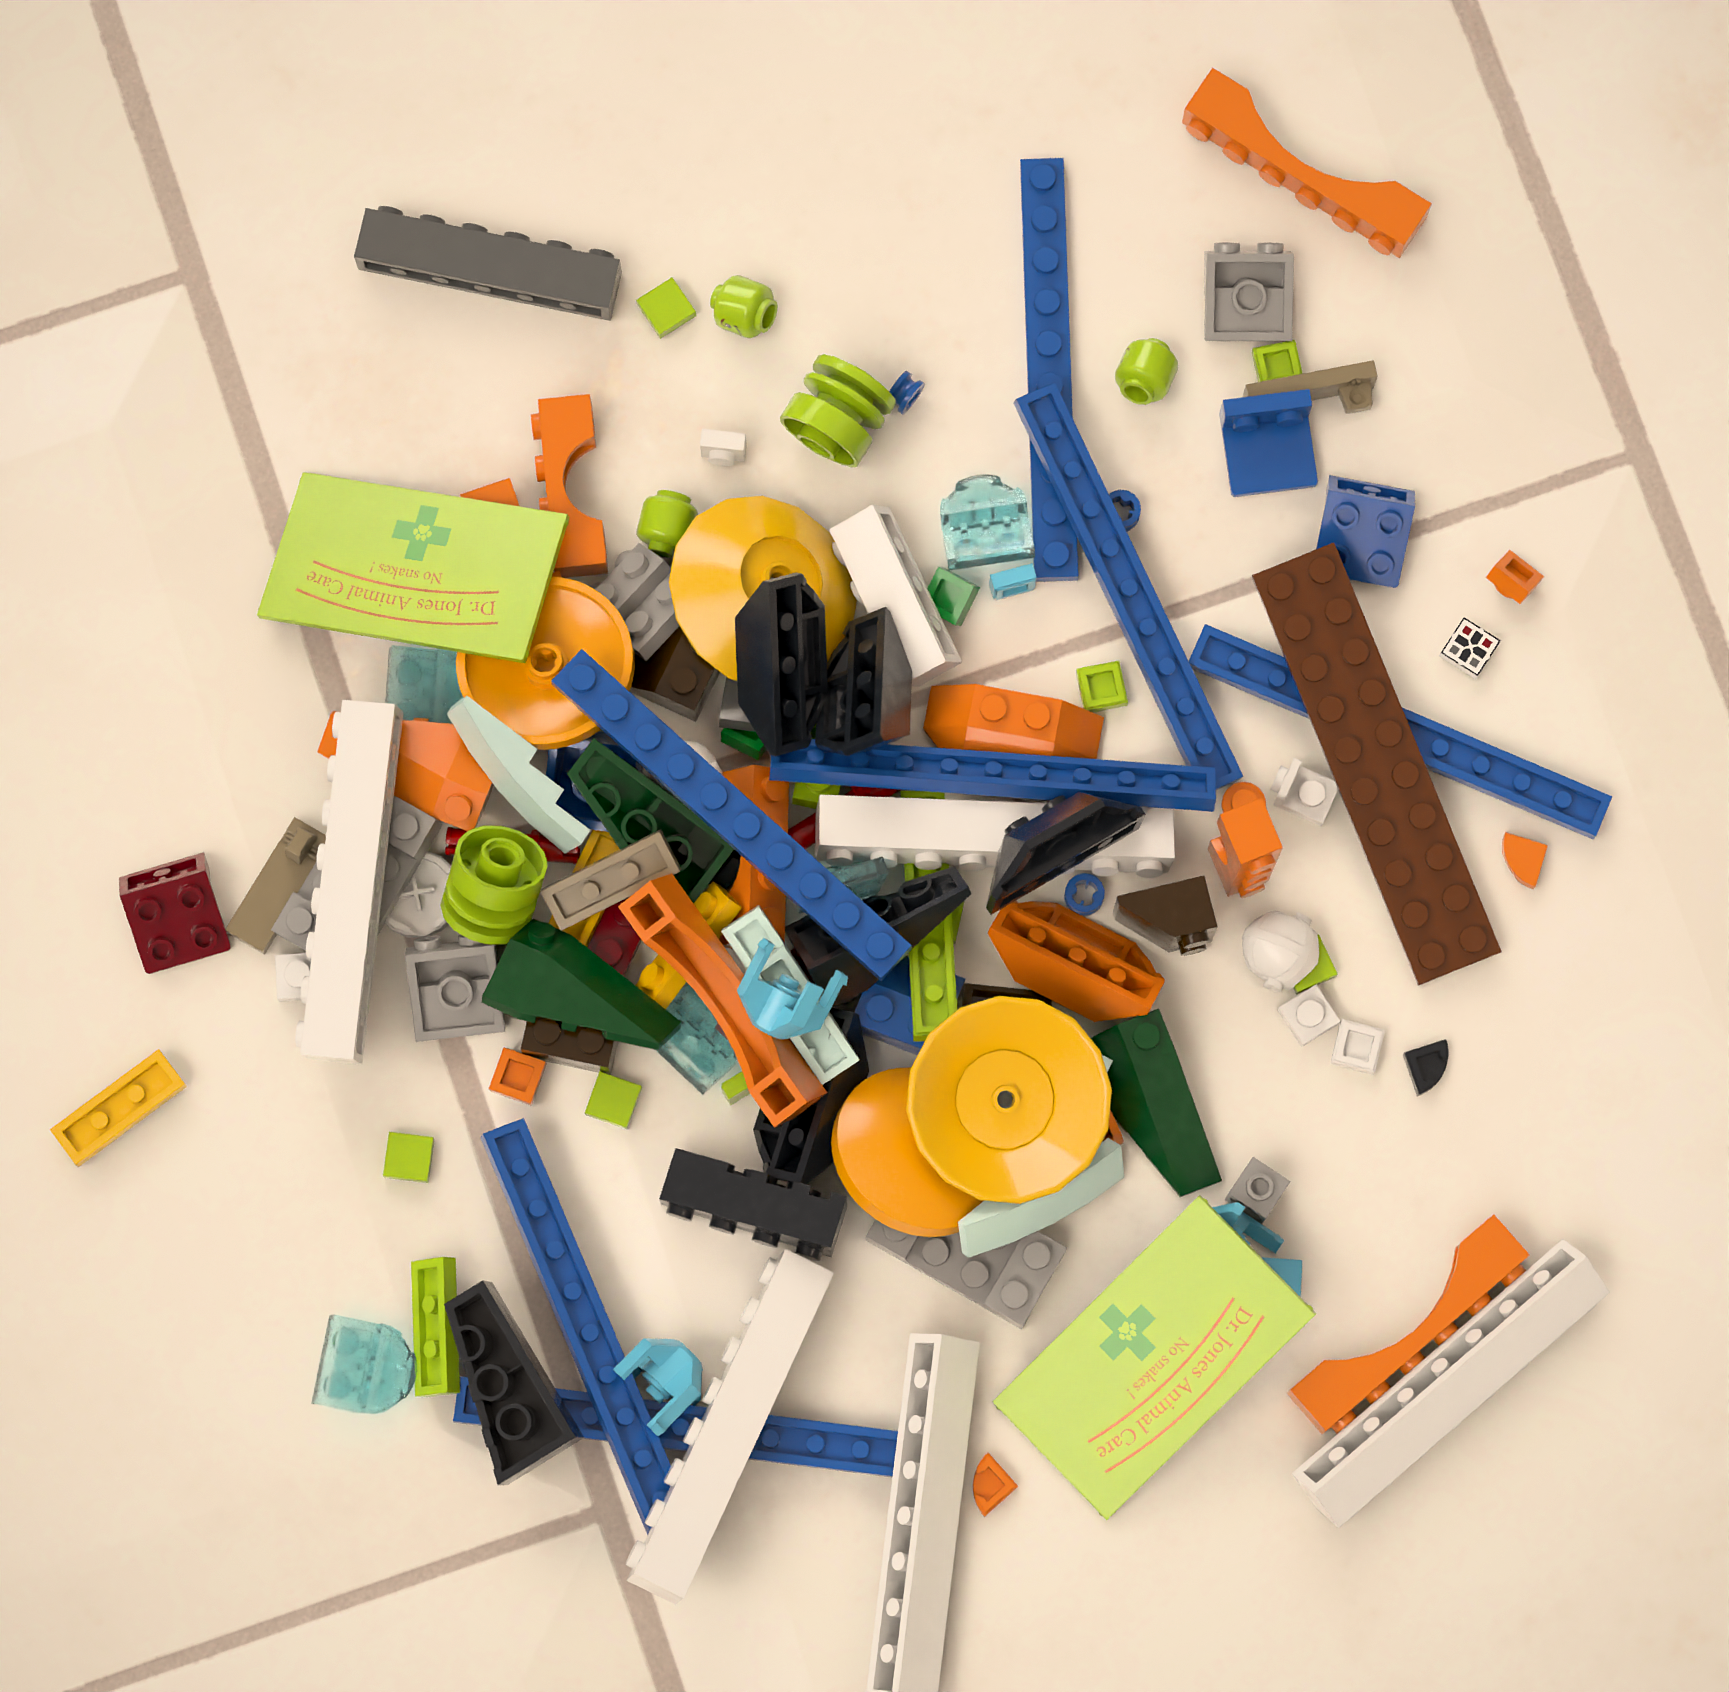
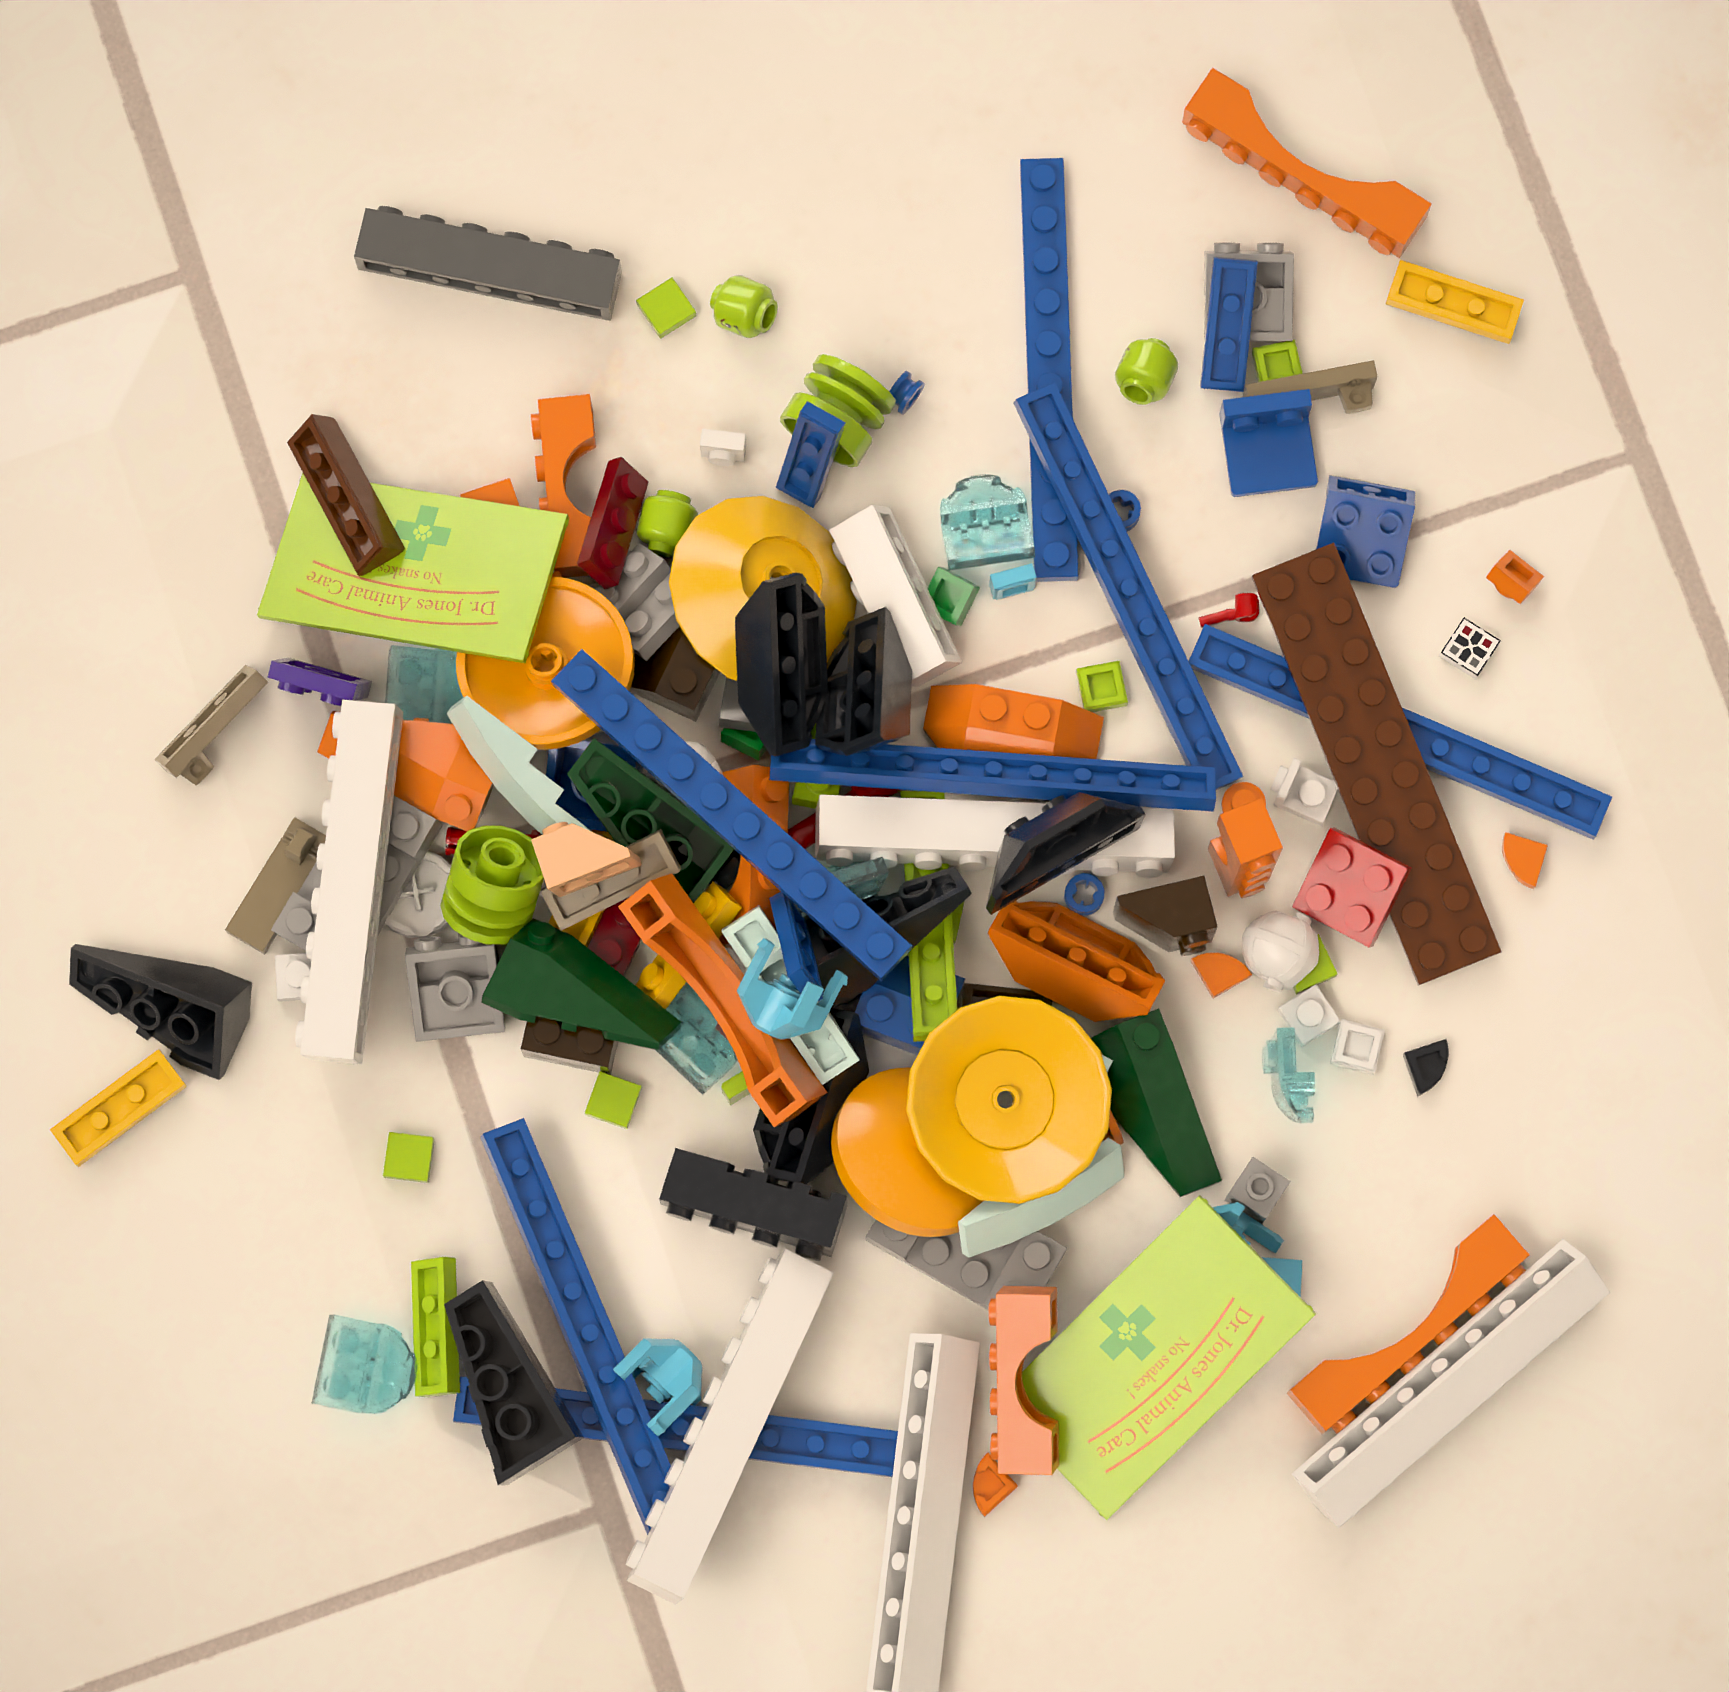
dark red bracket [119,852,231,974] -> none
orange plate [489,1047,547,1106] -> none
none -> black wedge [69,944,252,1080]
none -> dark tan hinge [154,665,268,785]
none -> dark purple plate [267,658,372,706]
none -> reddish brown slope [287,414,405,576]
none -> light nougat slope [531,822,642,897]
none -> dark red plate [577,457,649,589]
none -> blue tile [769,892,824,1001]
none -> blue tile [776,401,846,508]
none -> arch [989,1286,1059,1475]
none -> orange tile [1190,953,1252,999]
none -> red hand [1198,593,1259,628]
none -> blue tile [1200,257,1258,392]
none -> clear light blue slope [1262,1027,1315,1123]
none -> plate [1292,827,1412,948]
none -> yellow plate [1385,260,1524,344]

